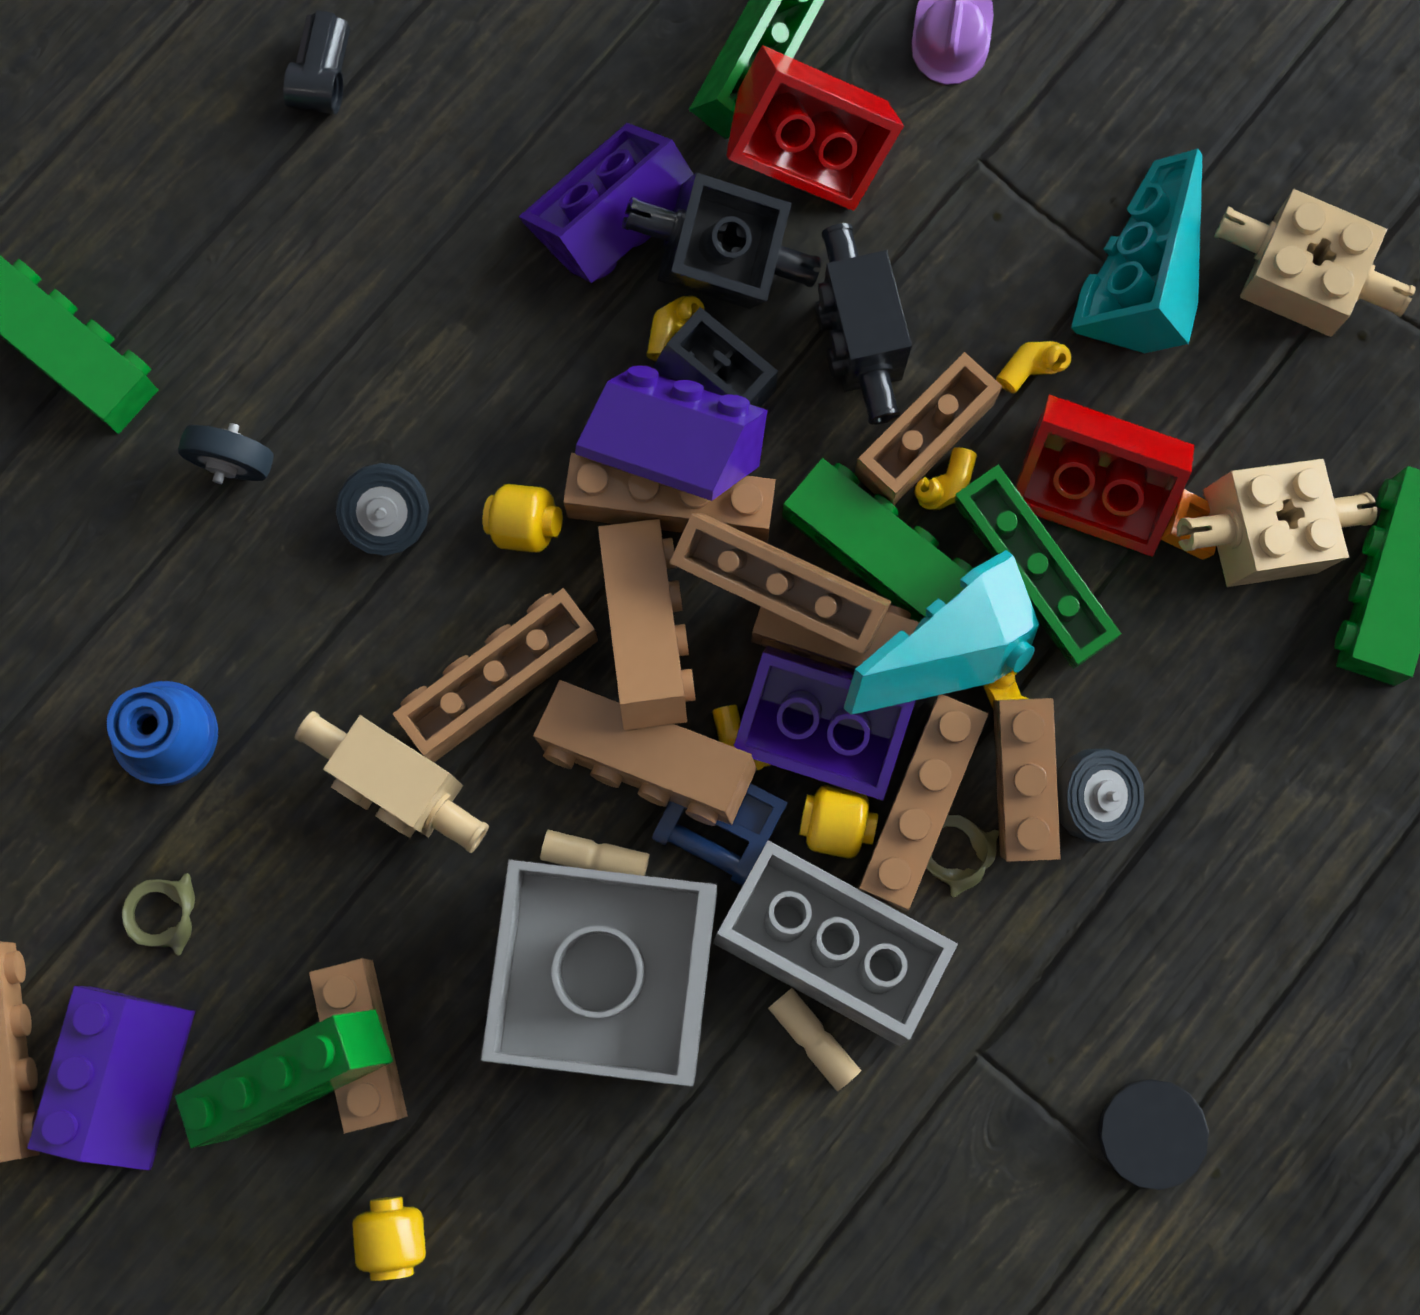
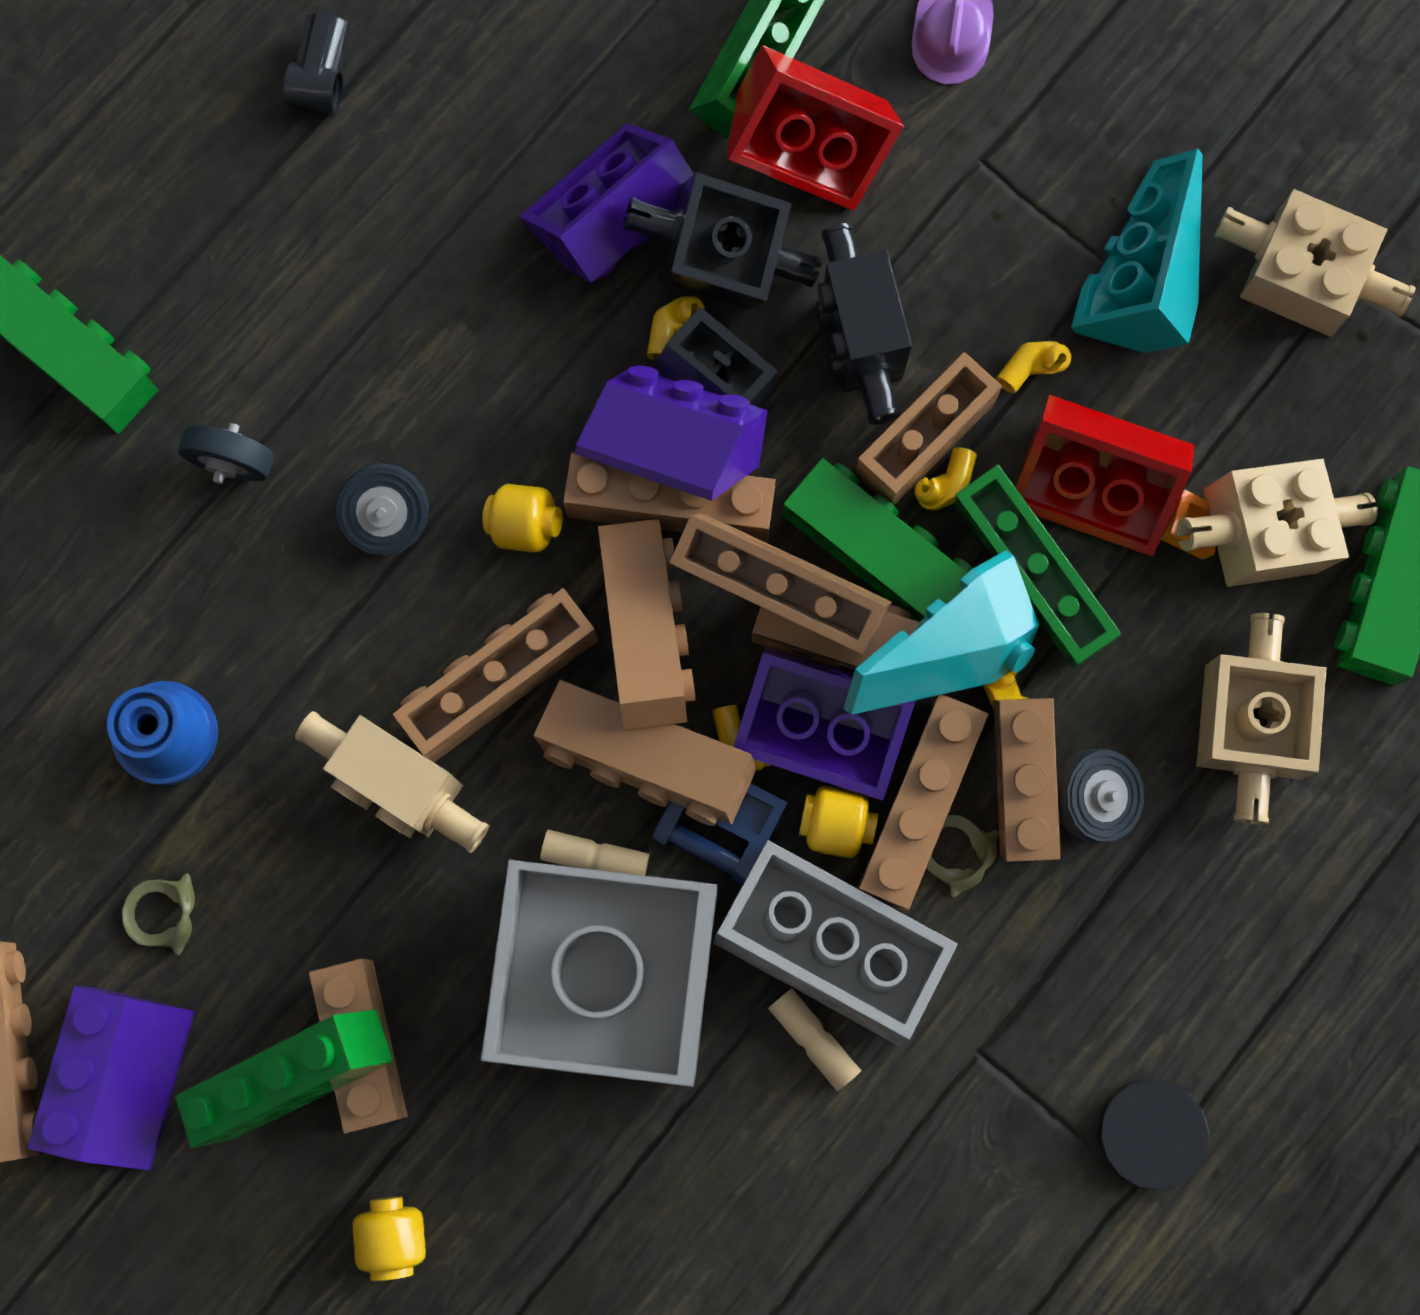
none -> tan brick [1196,613,1326,825]

